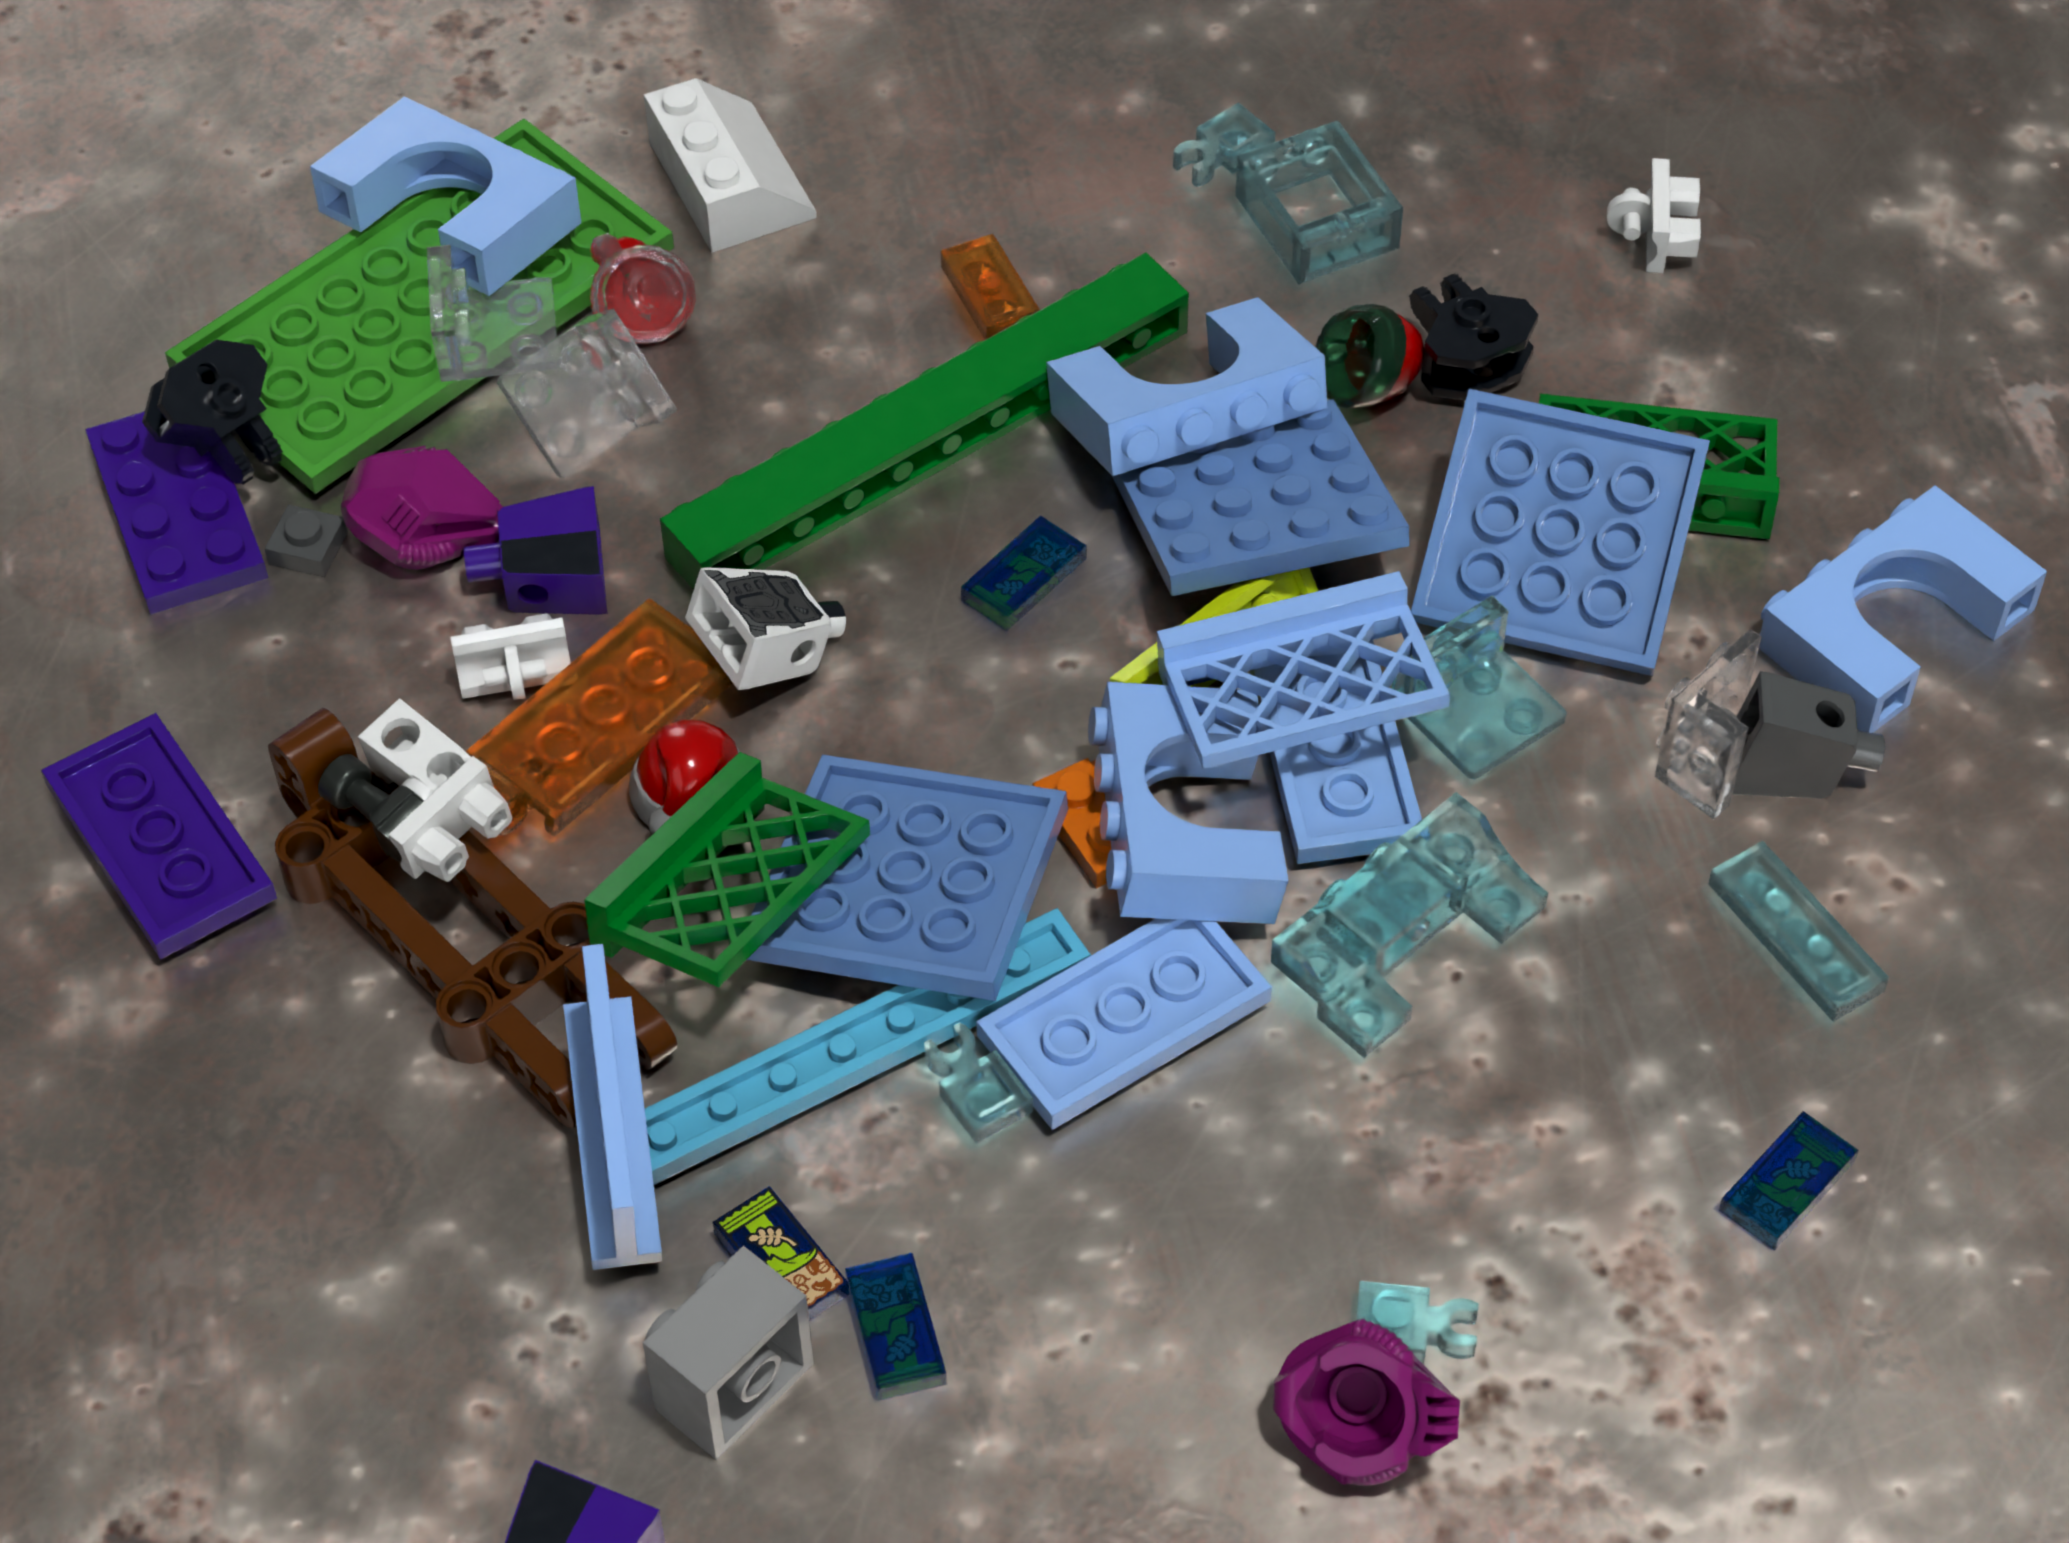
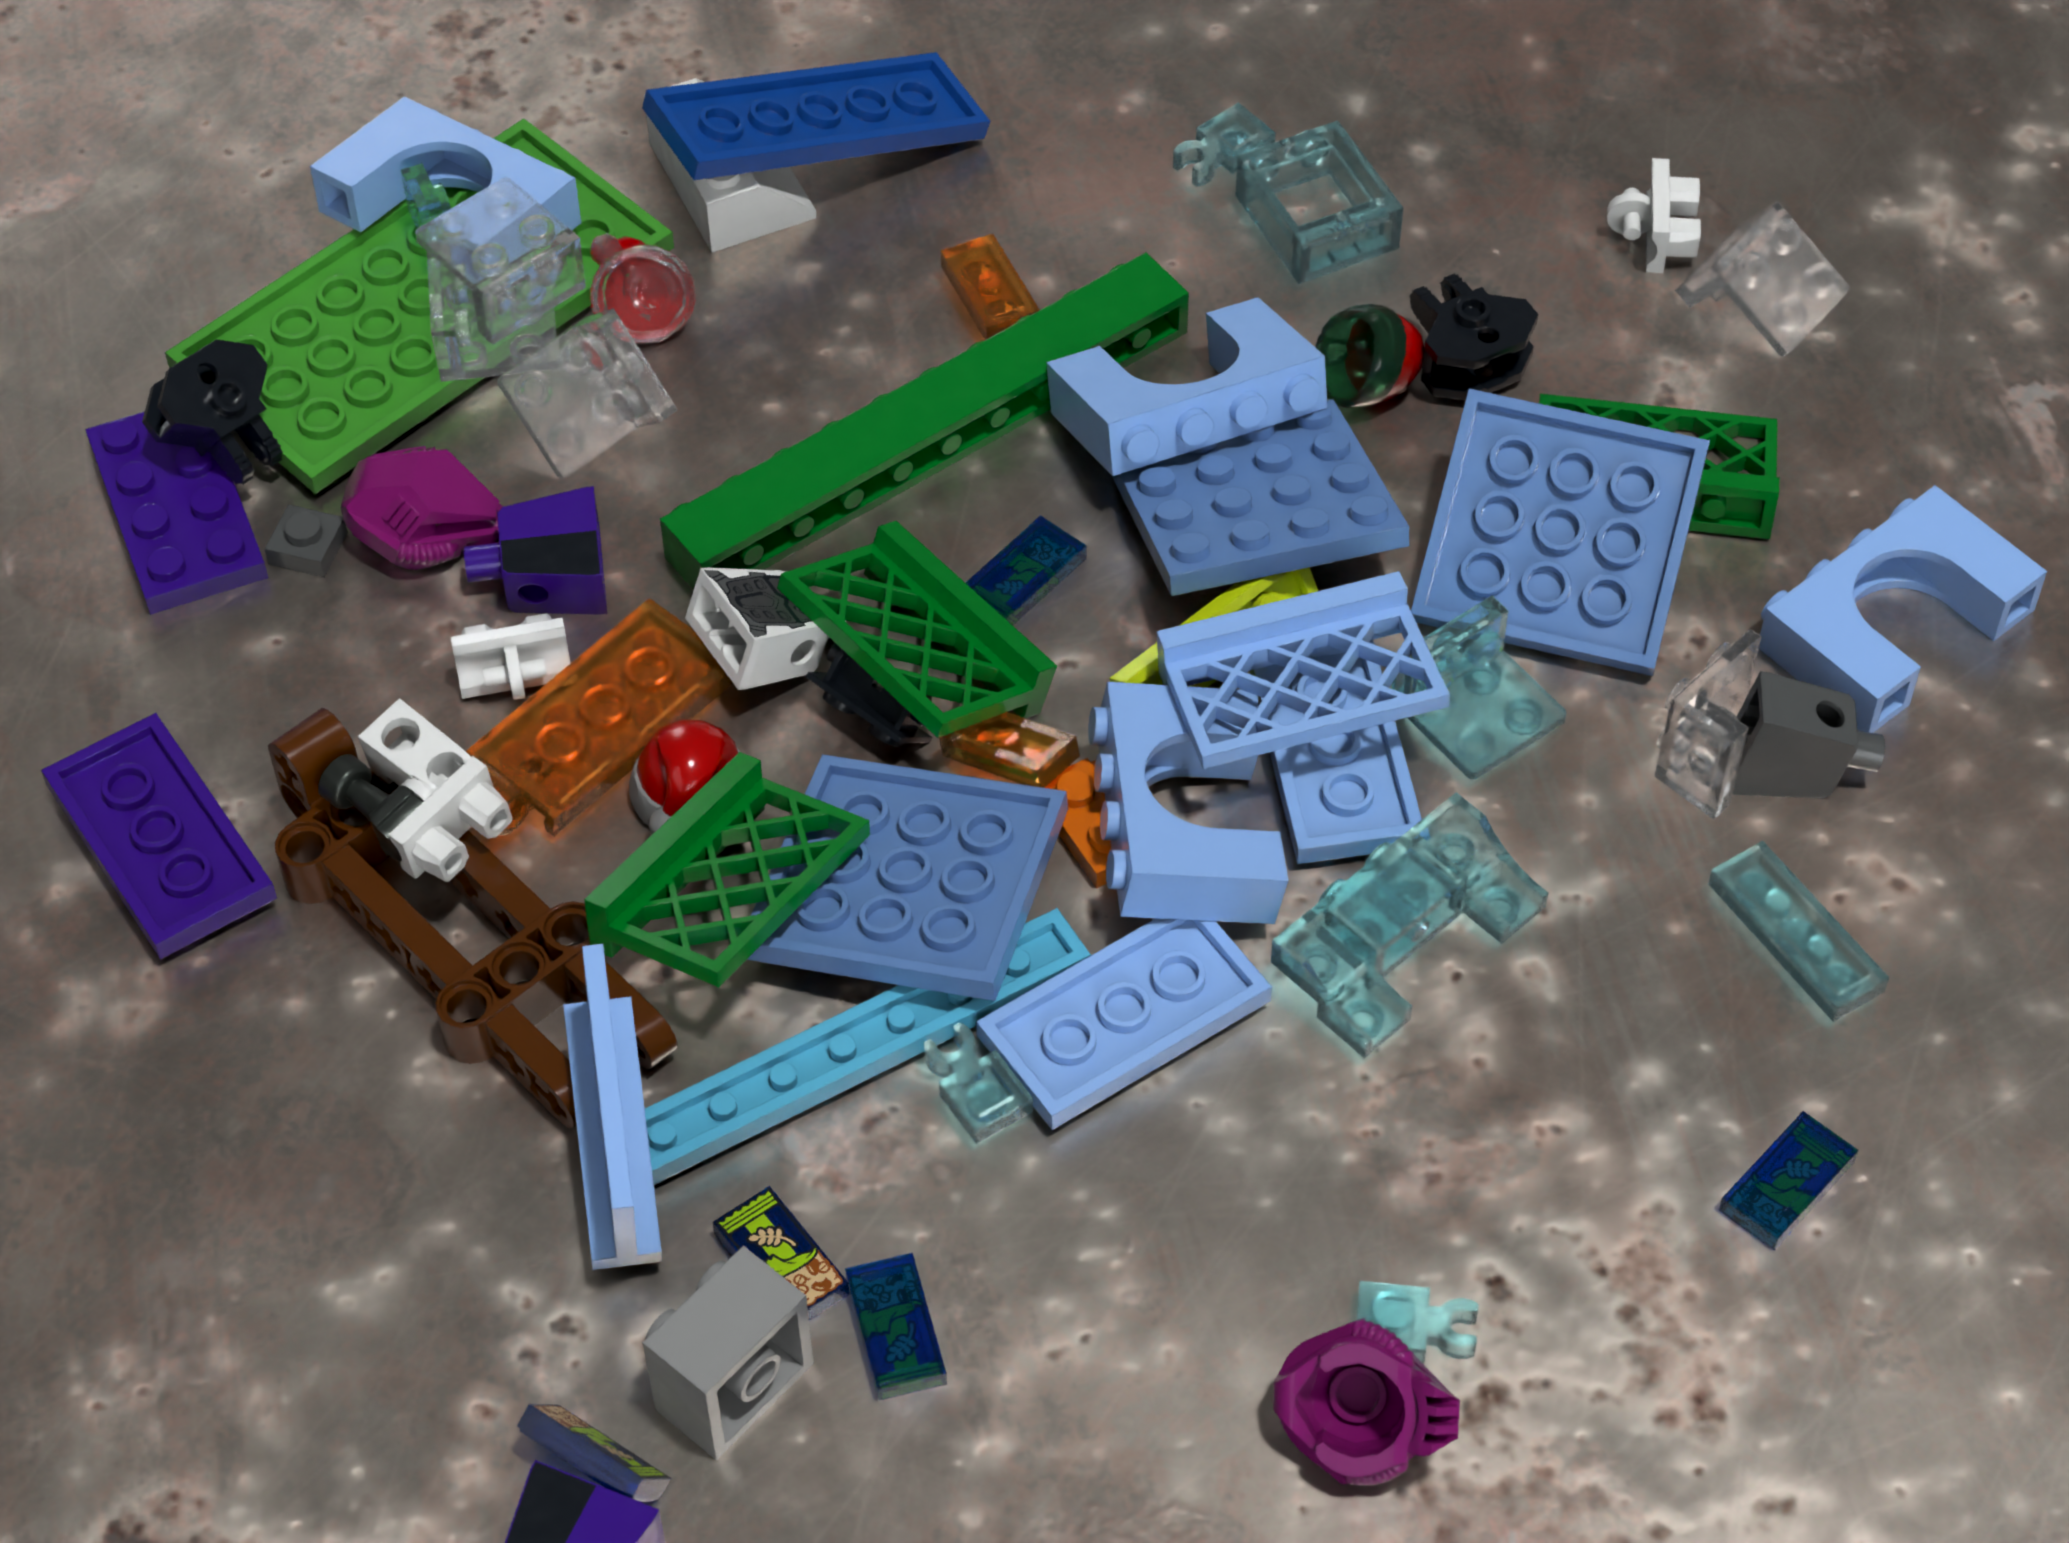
none -> clear light blue plate [400,163,452,268]
none -> clear bracket [415,177,586,345]
none -> clear blue tile [517,1404,671,1502]
none -> blue plate [642,52,990,181]
none -> green fence [777,521,1057,738]
none -> black hinge [806,643,933,747]
none -> clear orange plate [939,712,1080,788]
none -> clear bracket [1675,201,1849,356]

